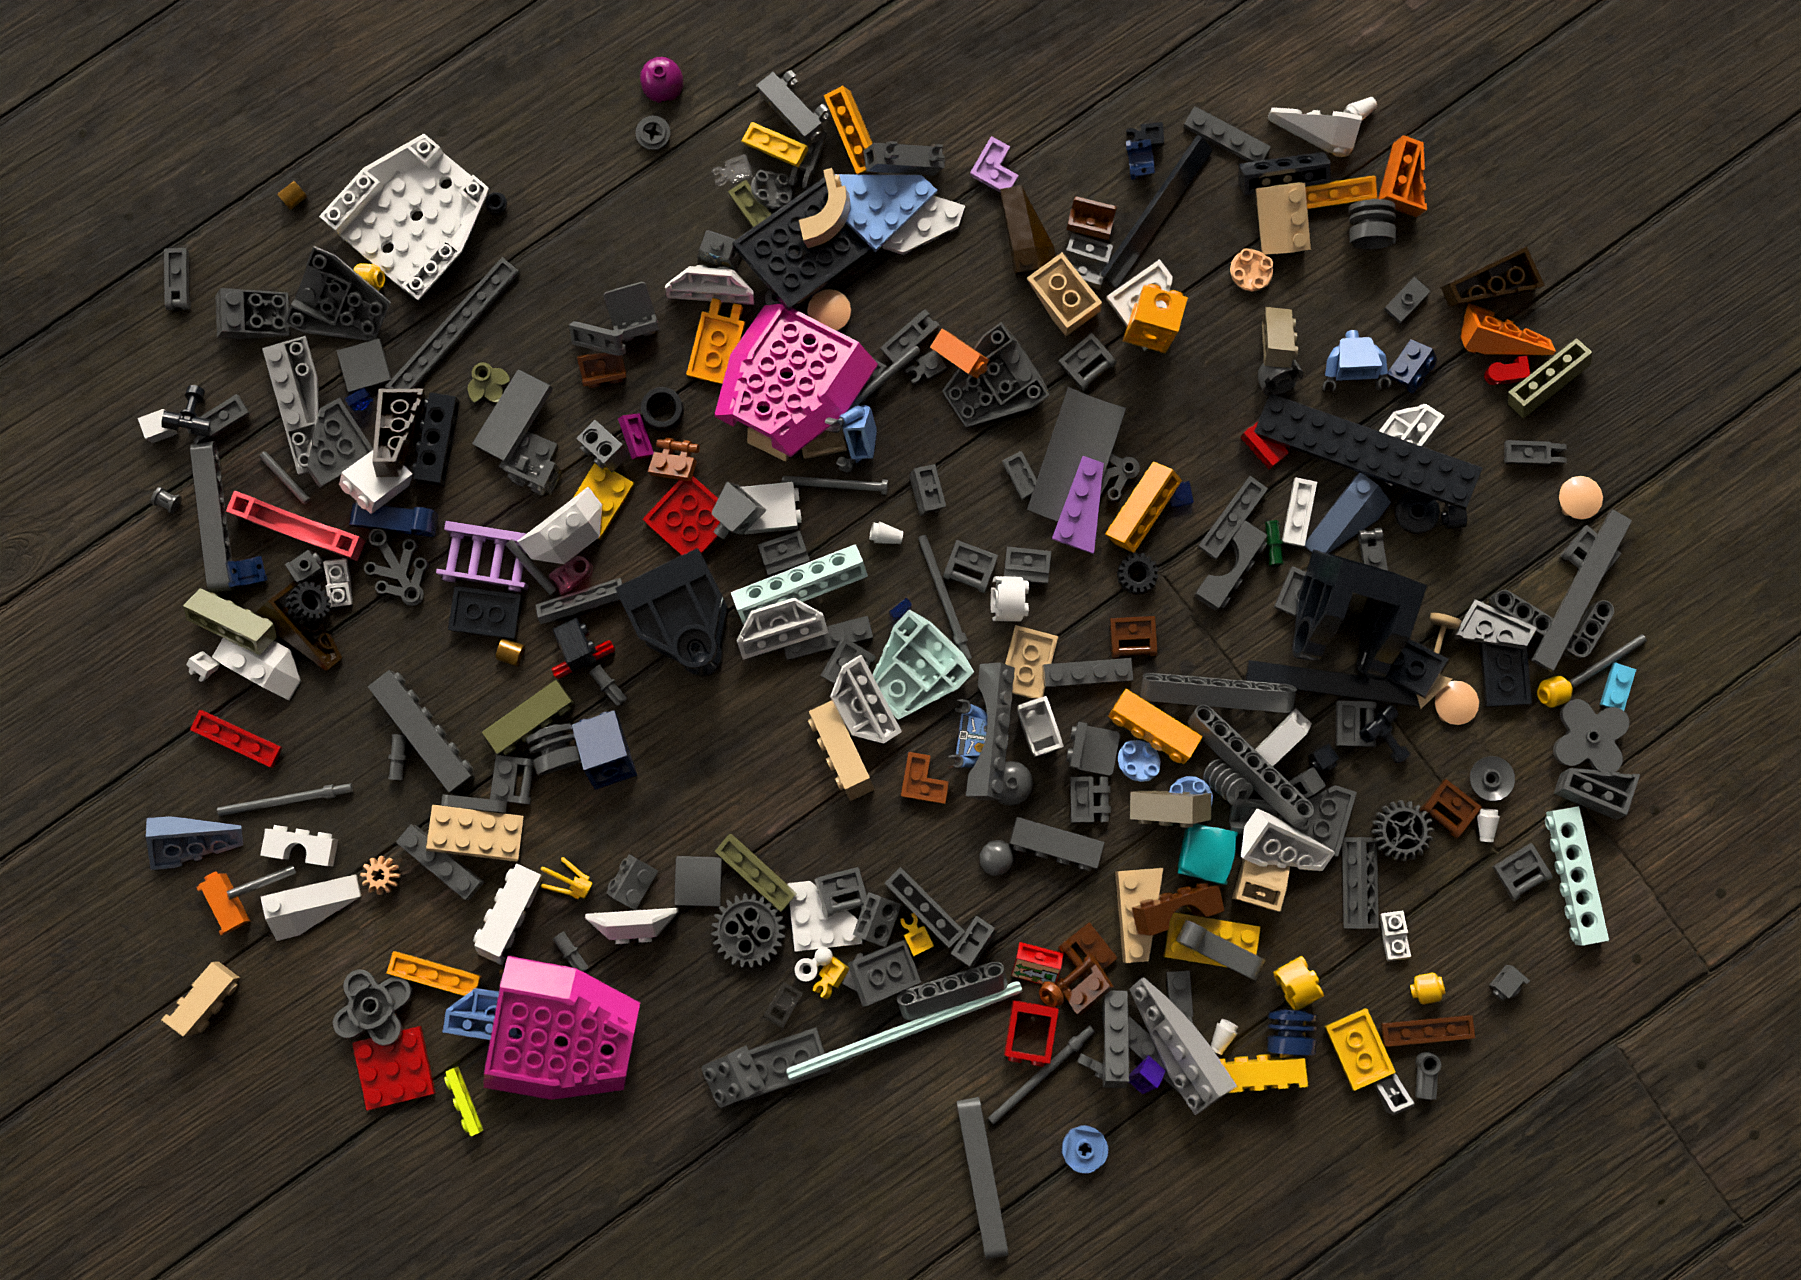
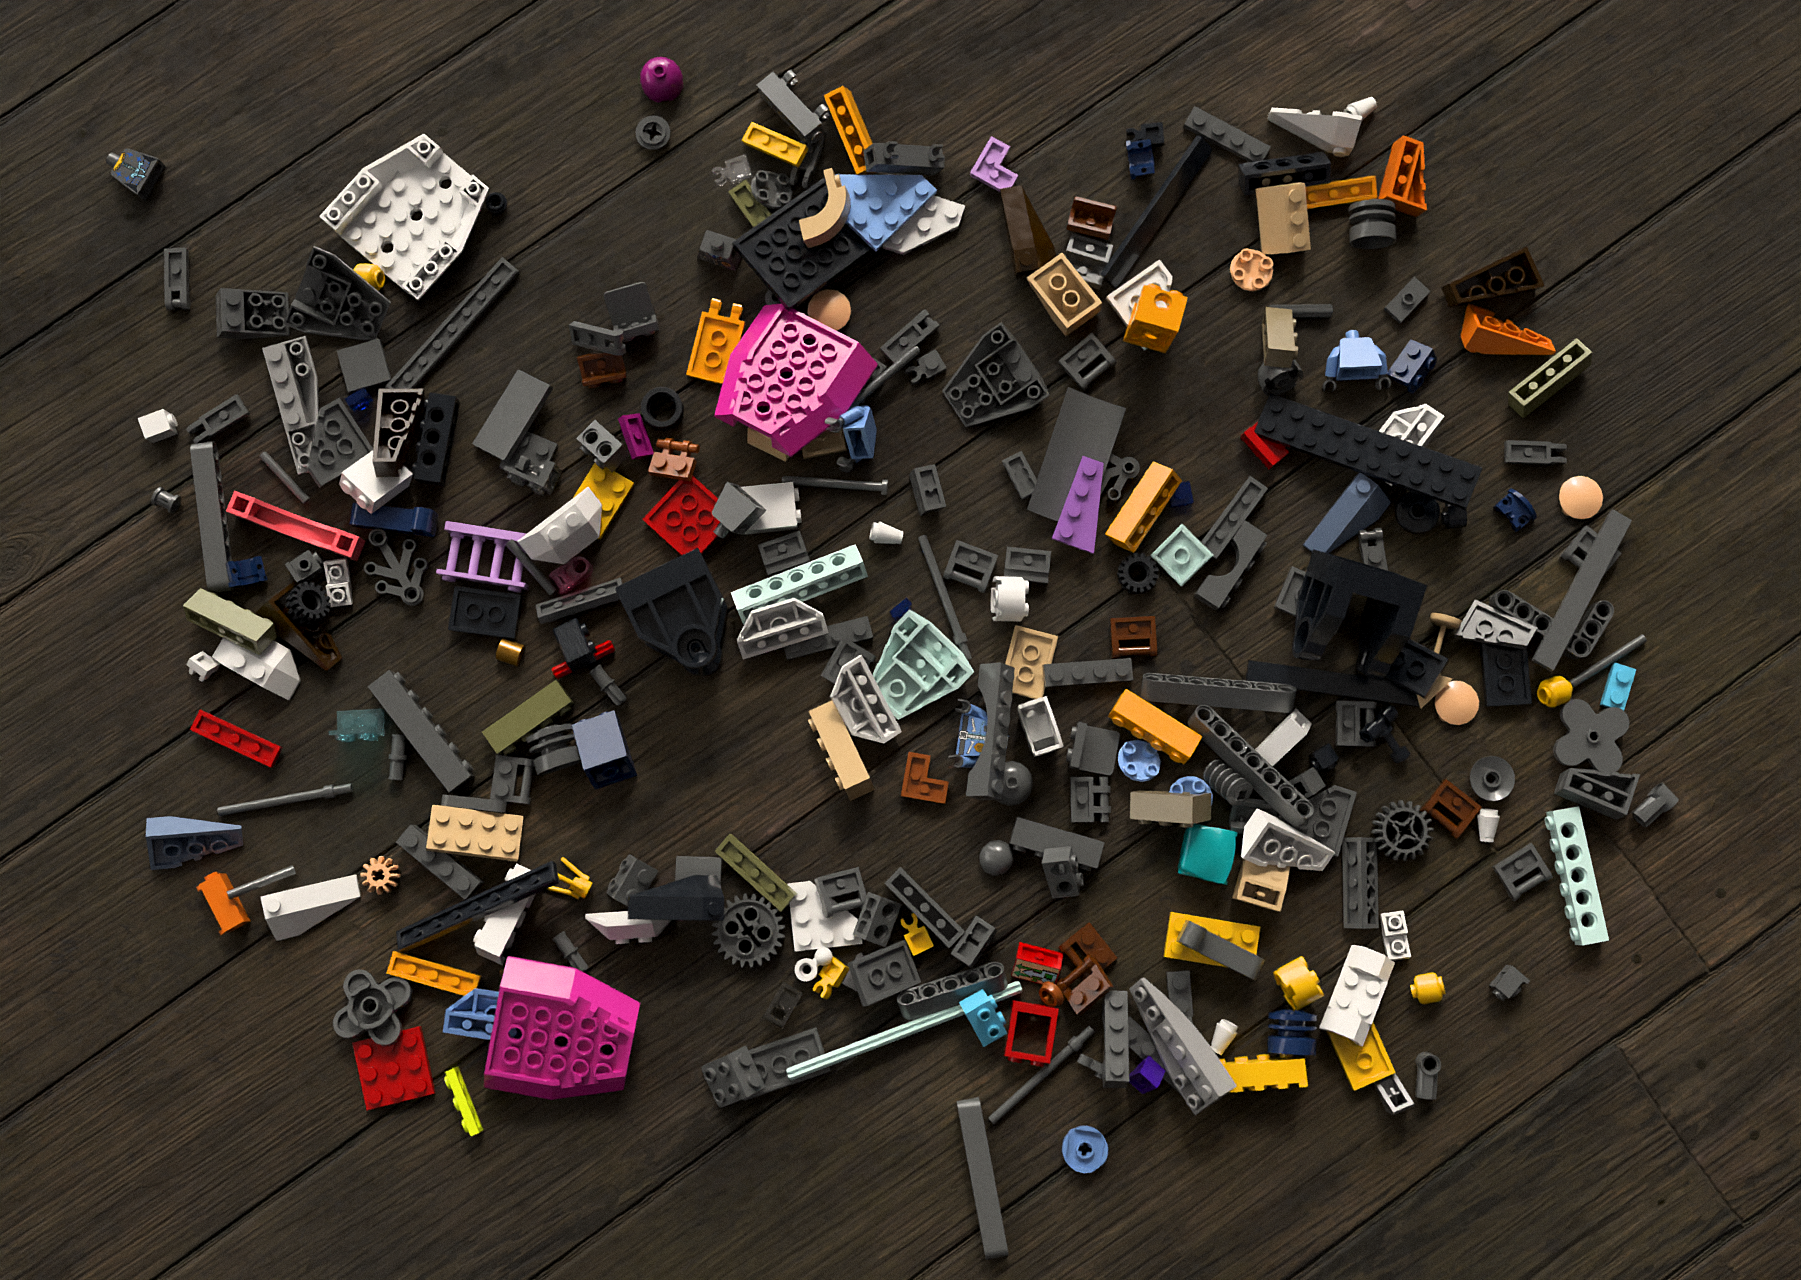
black bar [161,385,210,437] -> none
tan wedge [162,962,240,1036] -> none
white arch [260,825,338,866] -> none
pearl gold brick [278,181,308,210] -> none
olive plate [468,363,510,403] -> none
white wedge [665,265,754,305] -> none
orange brick [930,329,989,379] -> none
tan wedge [1115,868,1163,963] -> none
reddish brown arch [1132,881,1224,936] -> none
dark green pin [1265,520,1284,567] -> none
white plate [1282,477,1317,547] -> none
reddish brown plate [1381,1015,1475,1047] -> none
red leg [1484,356,1530,385] -> none
none -> dark grey torso [106,148,165,201]
none -> clear light blue bracket [329,709,385,742]
none -> black tile [396,861,559,954]
none -> black wedge [627,875,724,921]
none -> medium azure brick [959,989,1007,1047]
none -> dark grey brick [1042,846,1084,898]
none -> light aqua tile [1150,524,1213,587]
none -> dark grey axle [1268,304,1333,318]
none -> white piece [1319,945,1395,1047]
none -> dark blue piece [1493,489,1537,532]
none -> dark grey piece [1631,782,1679,827]

